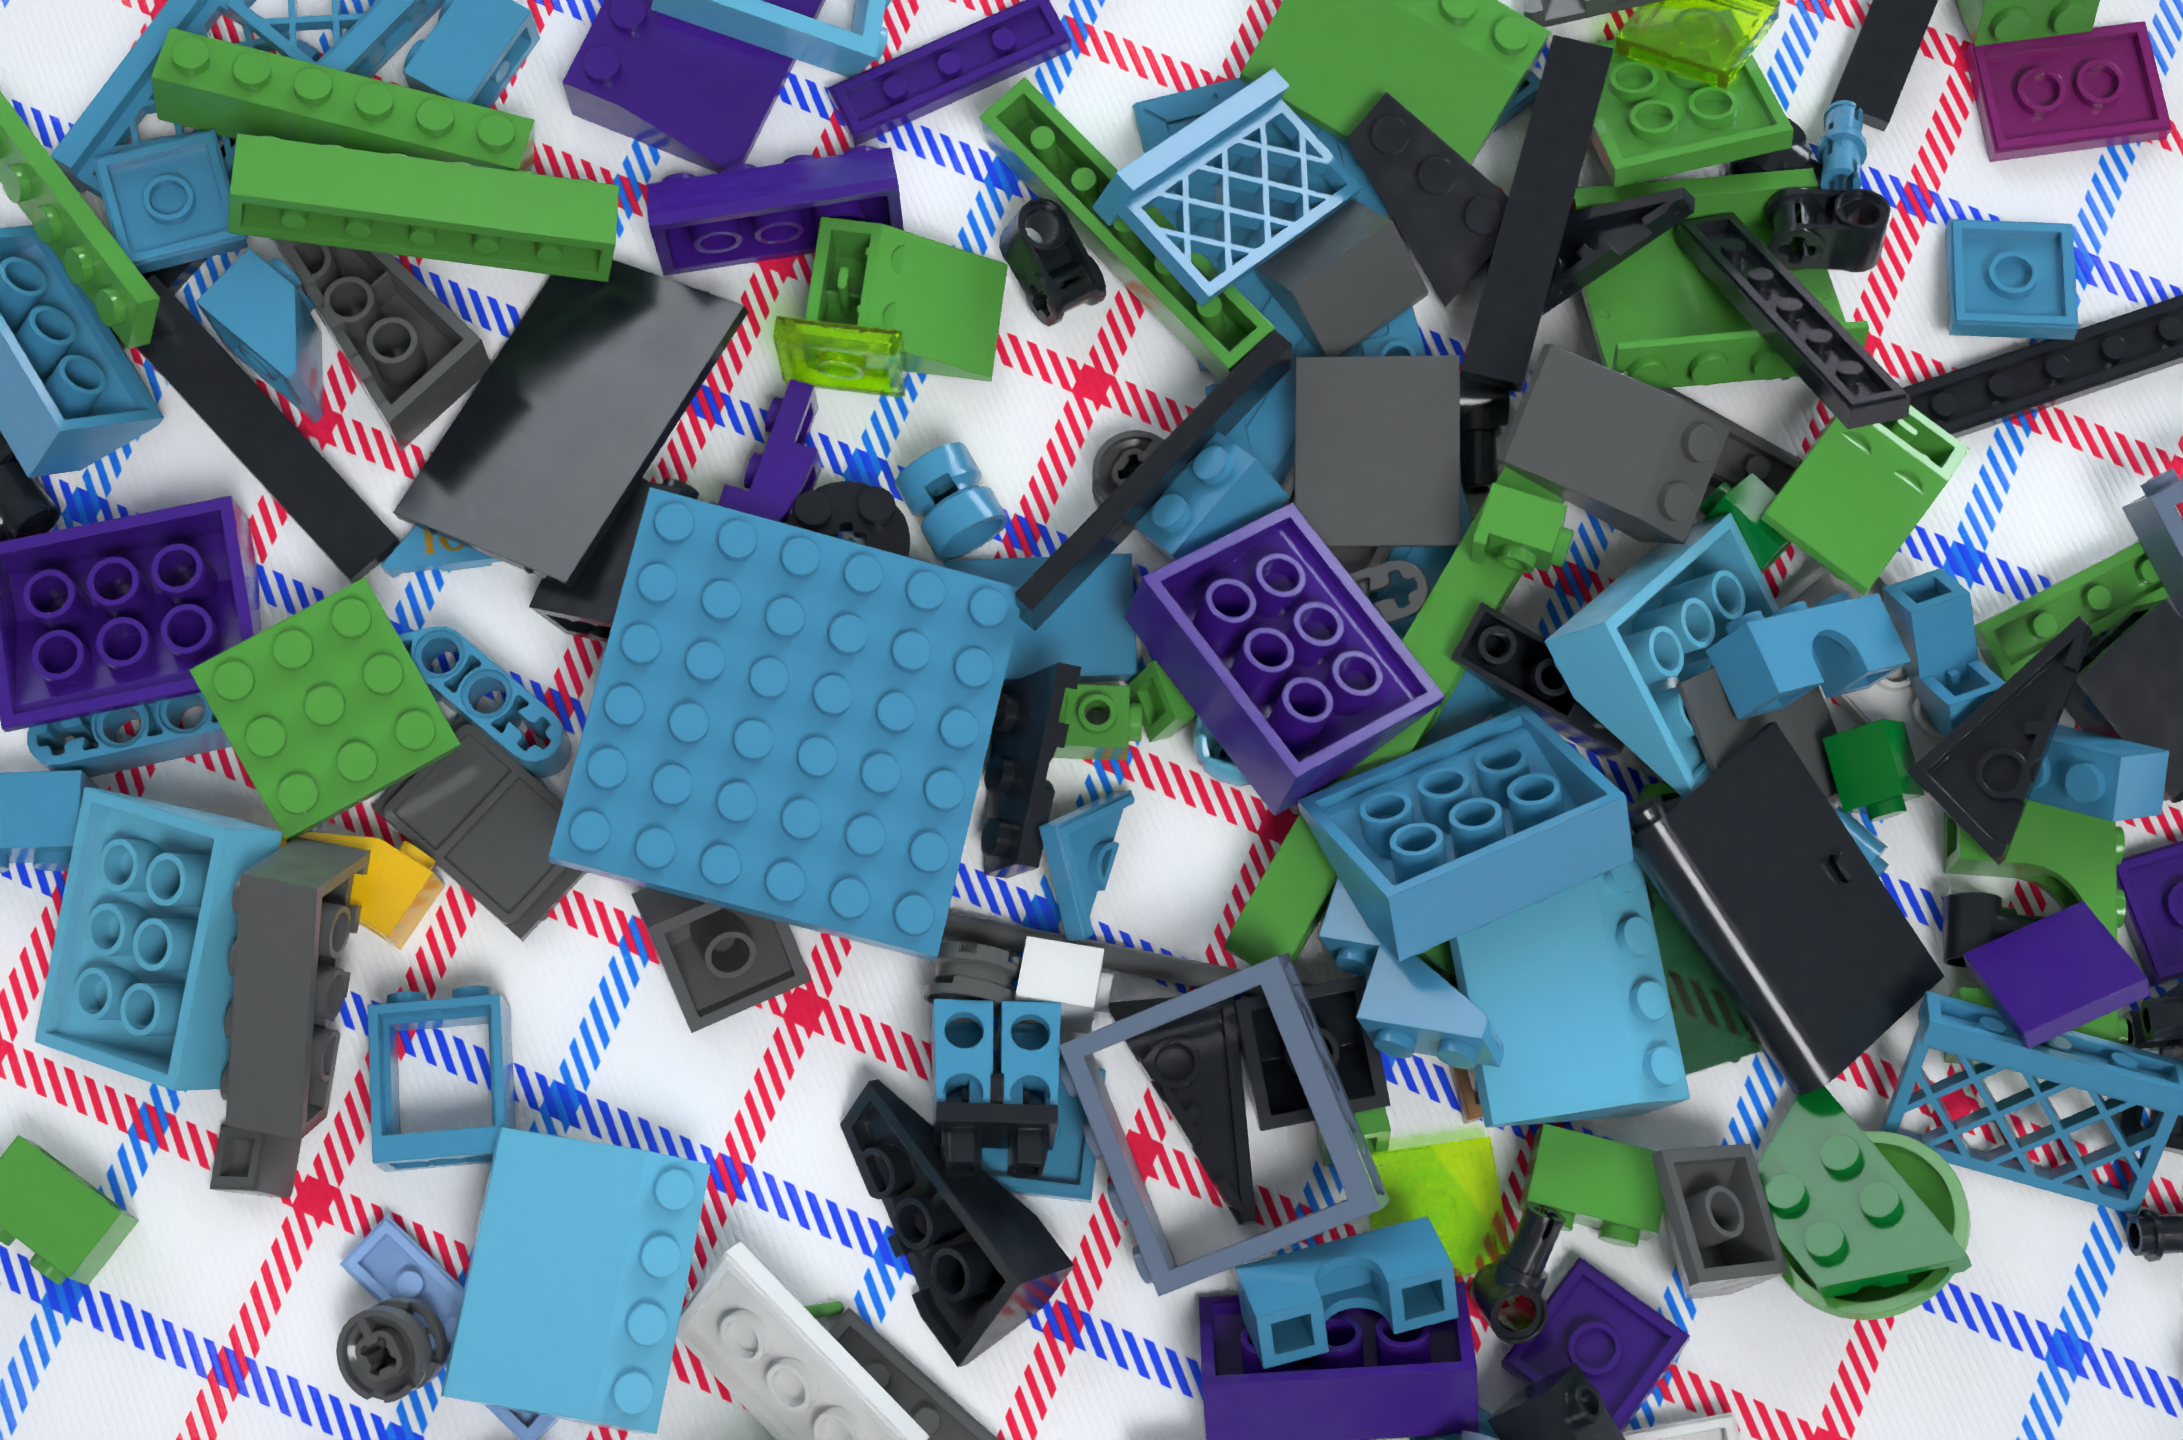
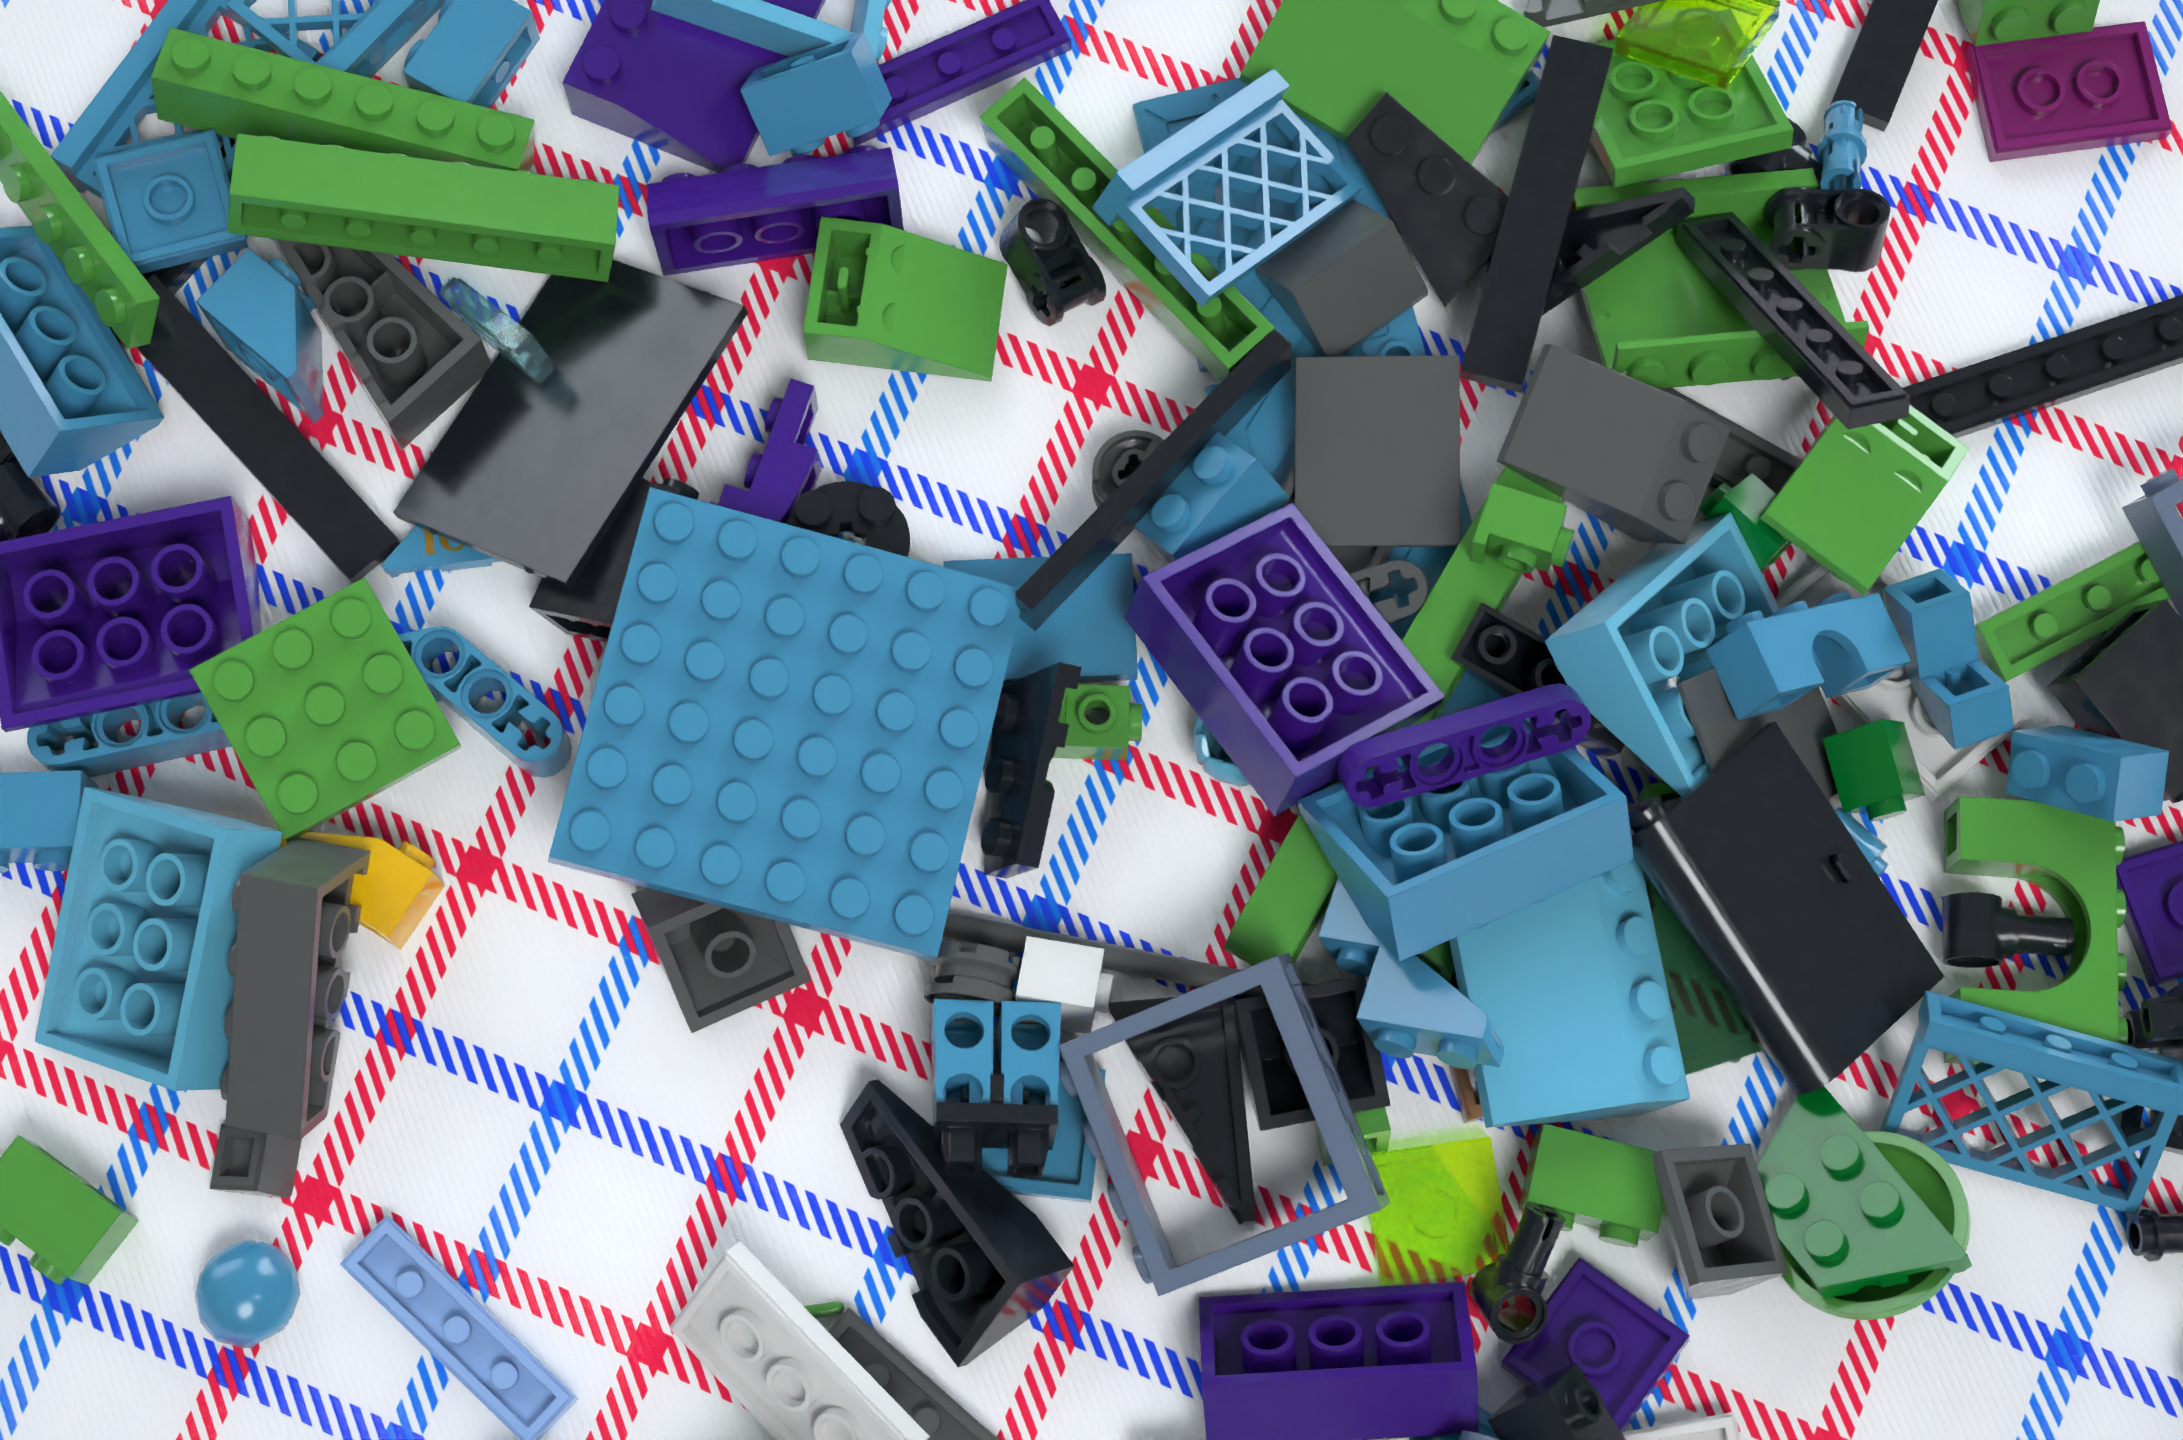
dark grey wheel [336,1296,447,1403] -> none
dark azure window [367,986,516,1172] -> none
dark grey piece [372,715,587,942] -> none
medium azure slope [441,1127,711,1434] -> none
clear neon green tile [773,316,908,398] -> none
dark azure wheel [895,442,1008,561] -> none
dark azure tile [1039,790,1135,941] -> none
bright green tile [1127,660,1197,743] -> none
dark azure arch [1234,1216,1459,1369] -> none
black pin [1460,372,1510,495] -> none
black wing [1908,615,2093,865] -> none
dark azure tile [1945,219,2079,340] -> none
dark purple tile [1963,901,2151,1049] -> none
none -> dark azure hair [194,1240,301,1348]
none -> clear light blue tile [439,277,555,384]
none -> dark azure brick [740,32,892,157]
none -> dark purple beam [1337,683,1592,808]

